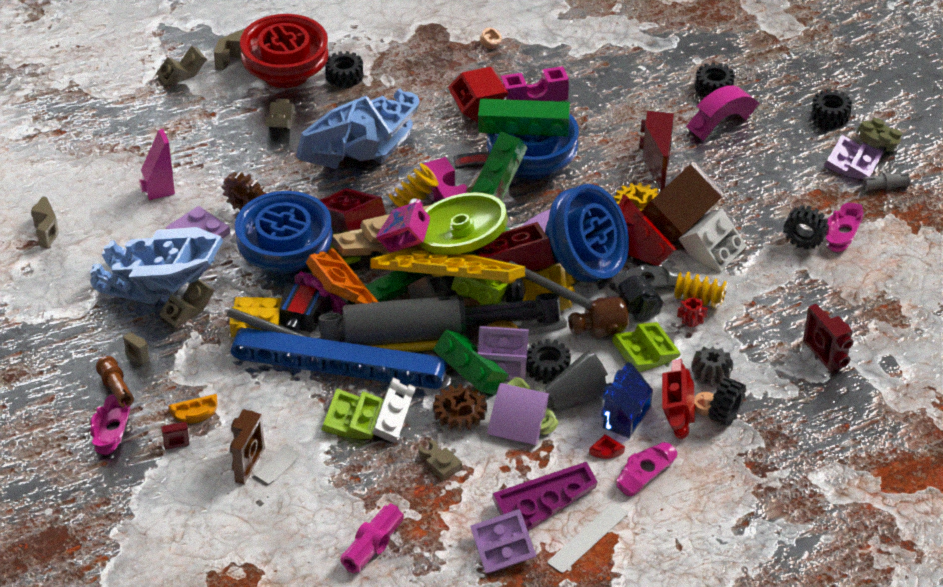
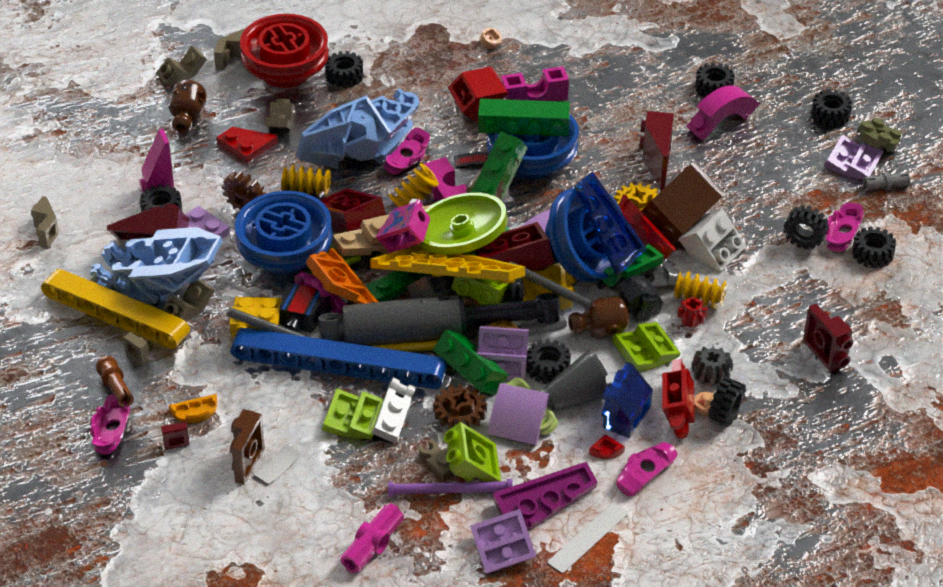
none -> yellow beam [41,269,190,349]
none -> dark red slope [107,204,189,241]
none -> black tyre [140,184,182,212]
none -> reddish brown piece [168,80,207,133]
none -> red wing [216,127,278,163]
none -> yellow piece [281,164,331,198]
none -> dark pink piece [383,127,430,174]
none -> medium lavender bar [388,479,513,497]
none -> lime plate [444,422,501,482]
none -> clear blue wing [574,172,647,275]
none -> green plate [603,244,664,287]
none -> black tyre [852,226,896,268]

